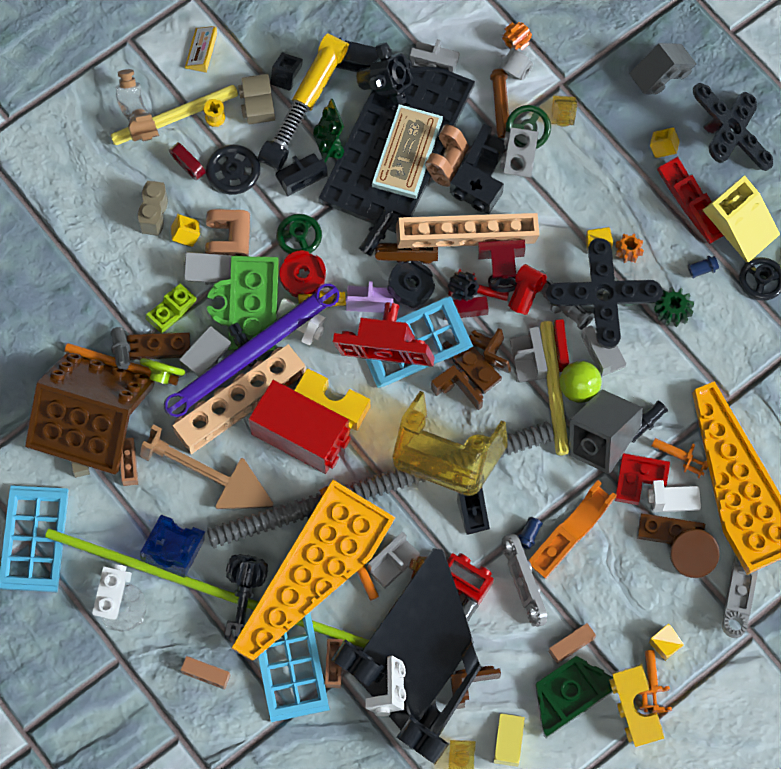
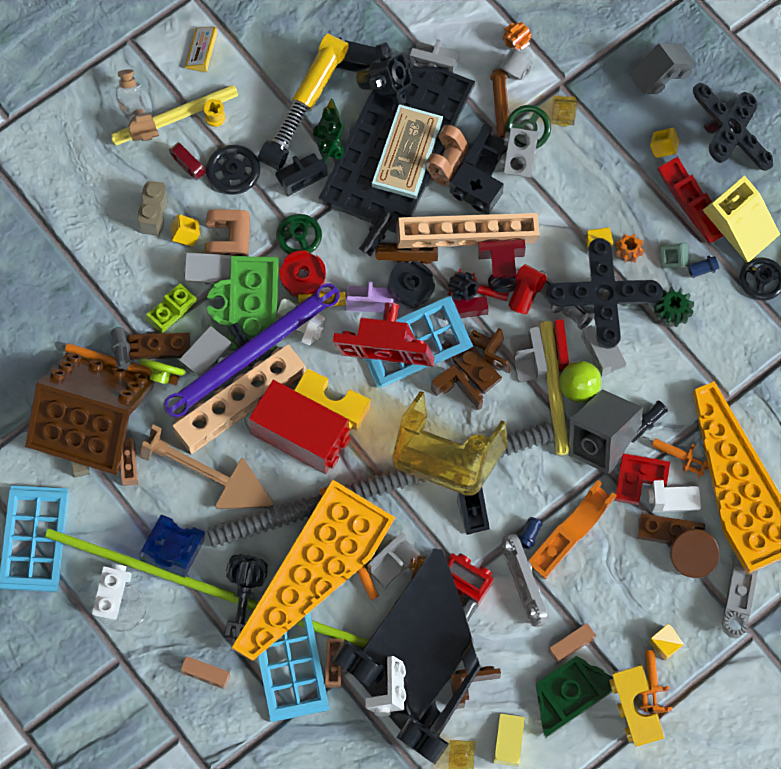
dark tan brick [238,74,275,125] -> none
black bracket [270,52,303,91] -> none
none -> sand green slope [660,242,689,268]

